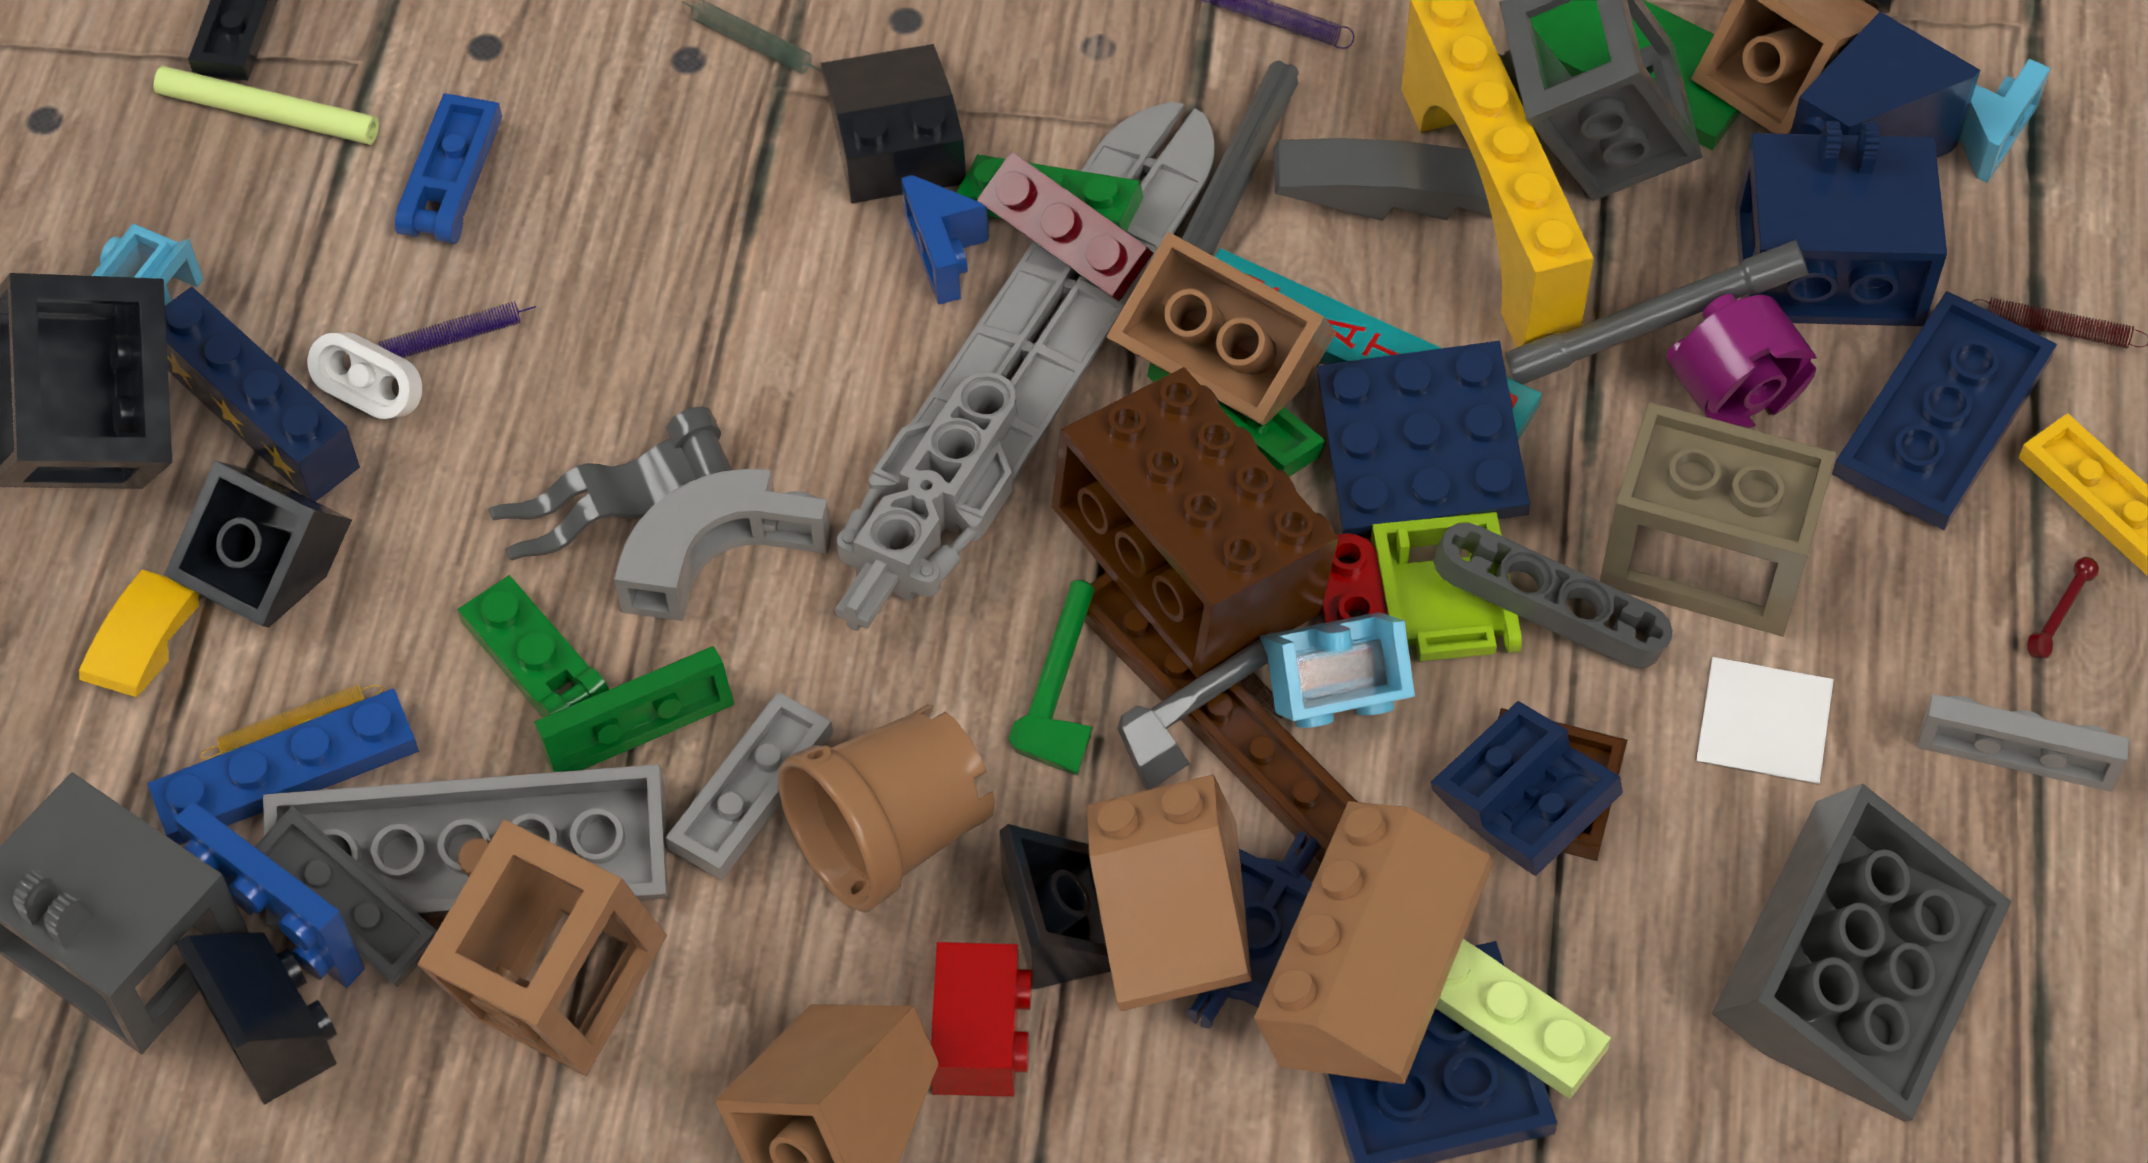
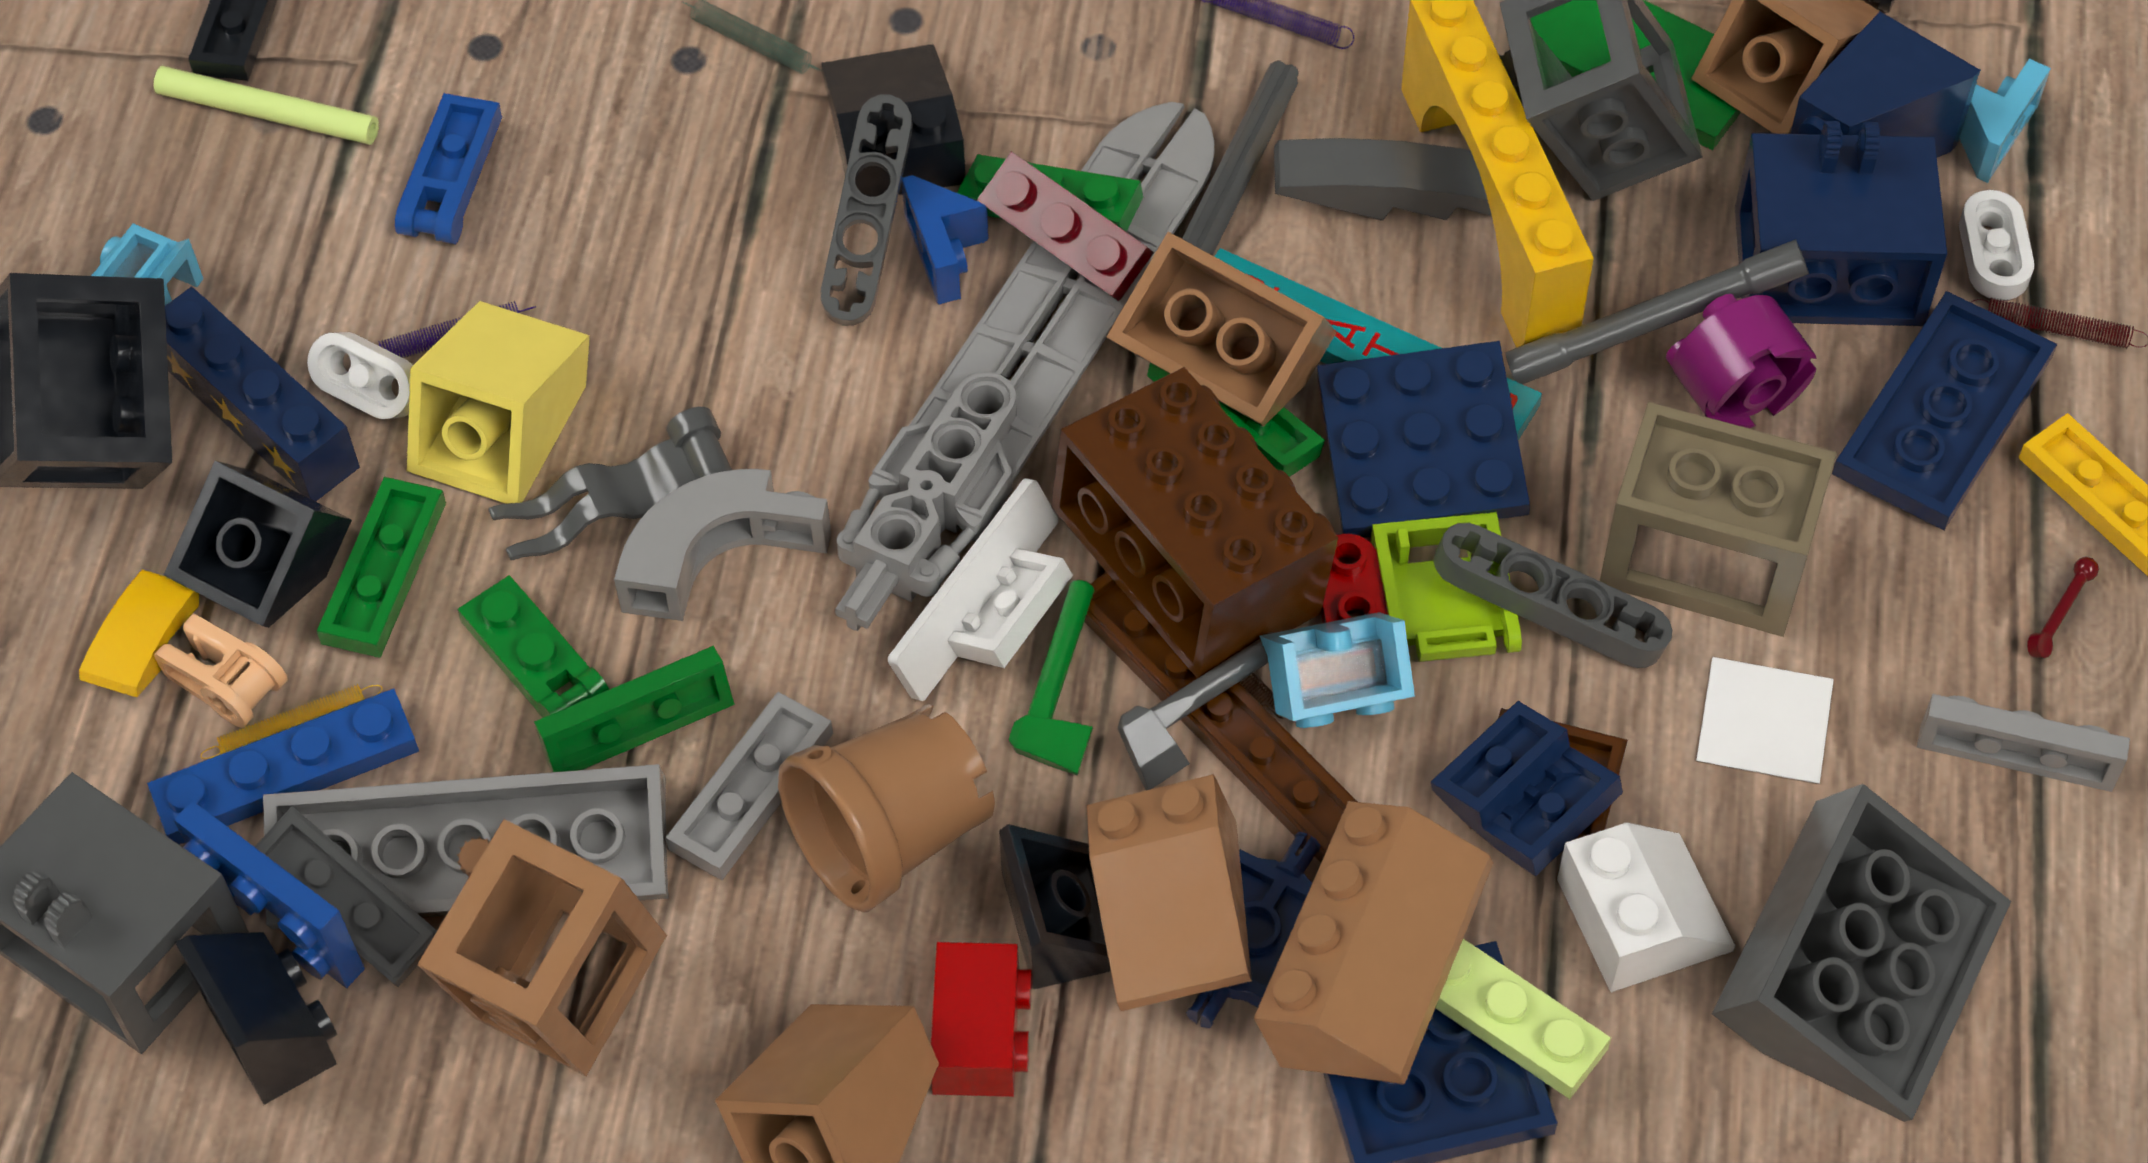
none -> light nougat piece [154,614,288,728]
none -> green plate [316,477,446,658]
none -> light yellow slope [407,301,590,504]
none -> dark grey beam [821,94,912,326]
none -> white bracket [888,478,1073,701]
none -> white slope [1557,823,1735,992]
none -> white plate [1959,190,2034,300]

